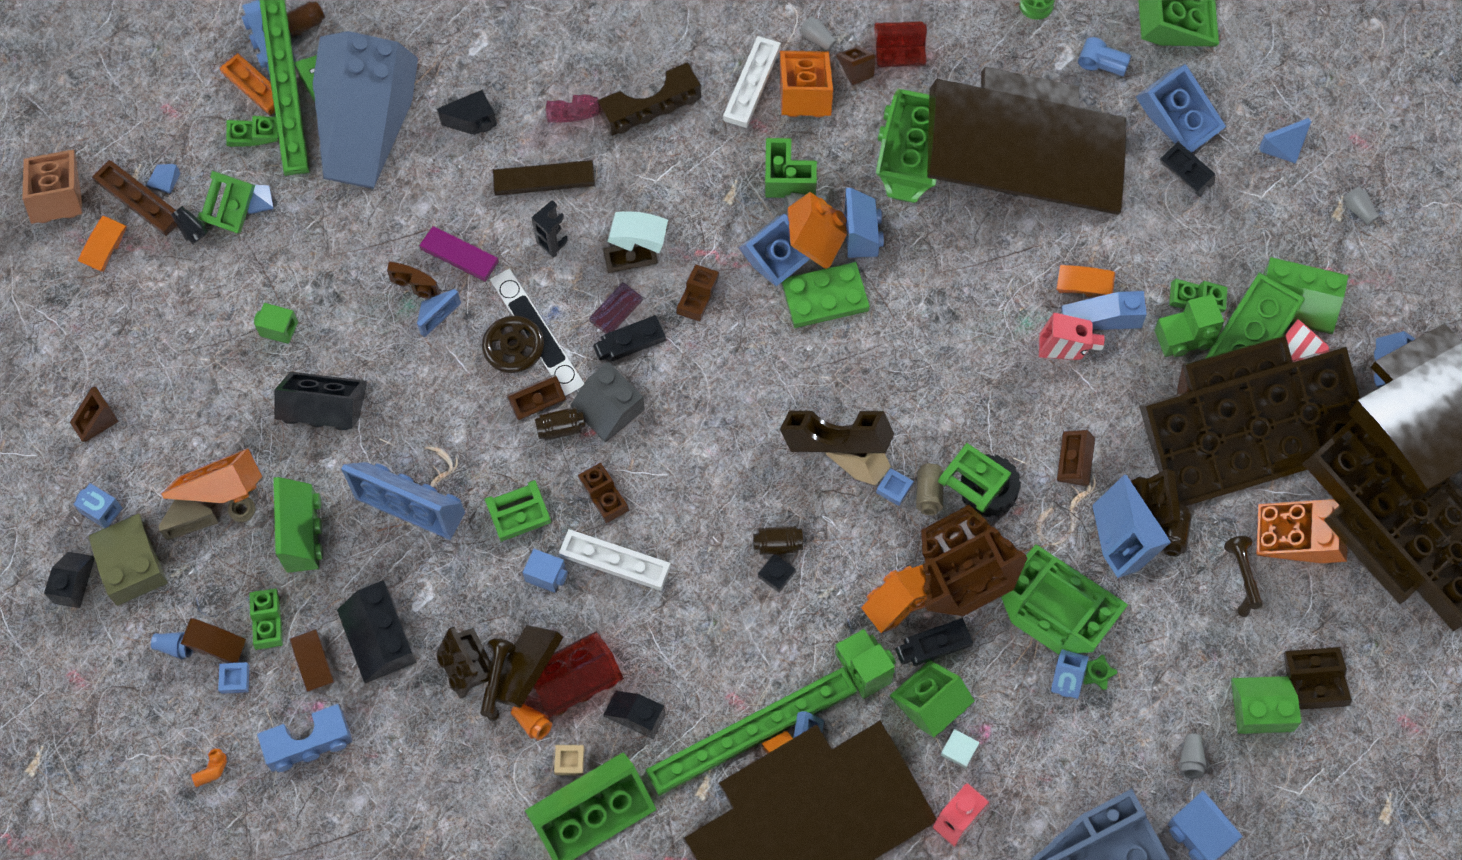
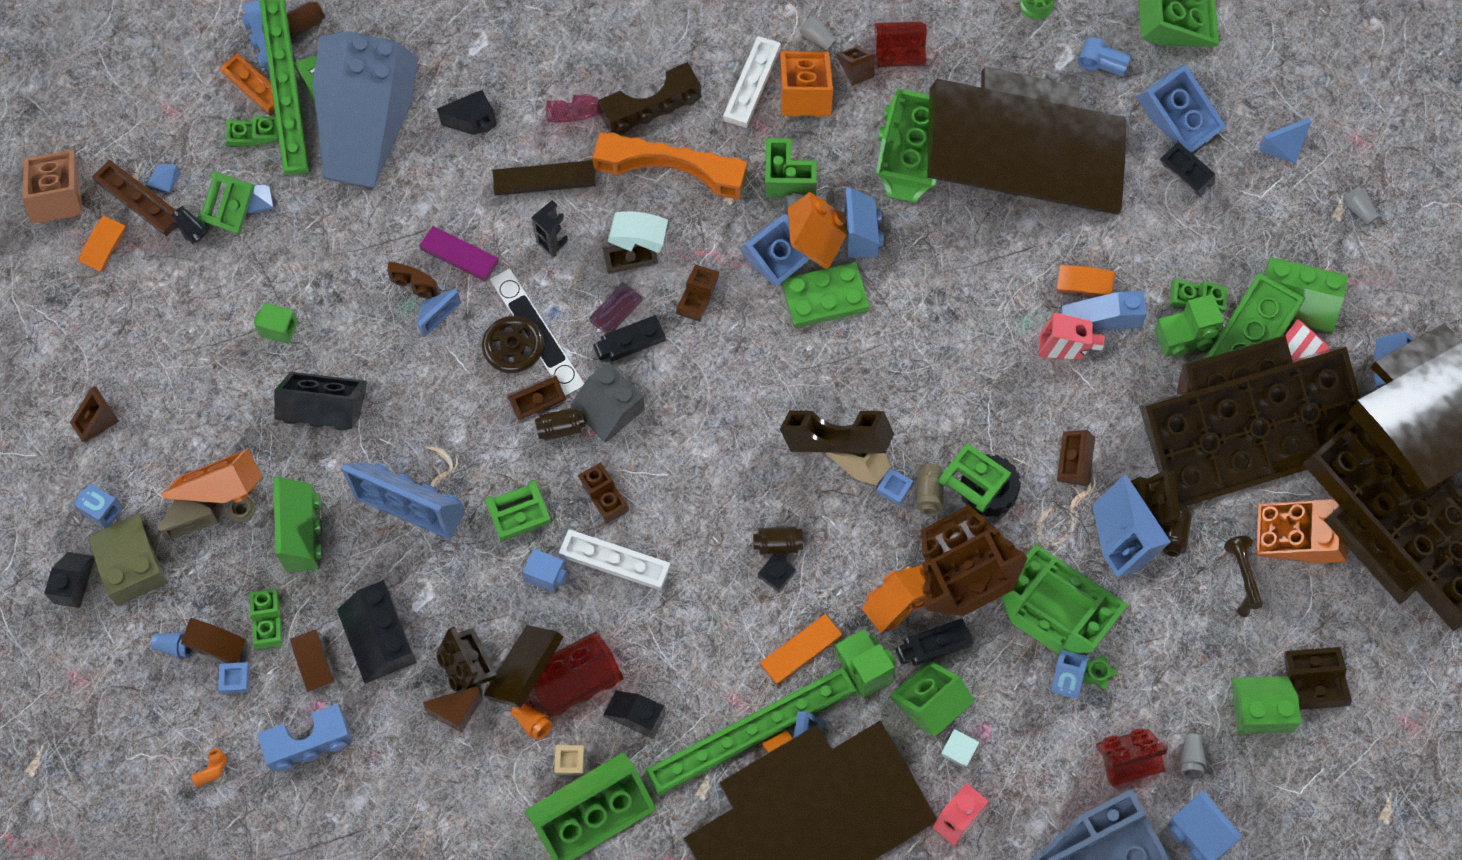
dark brown piece [480,639,516,721] -> none
none -> reddish brown slope [423,686,482,733]
none -> orange arch [592,132,747,200]
none -> orange tile [760,614,842,686]
none -> clear red bracket [1096,728,1167,787]

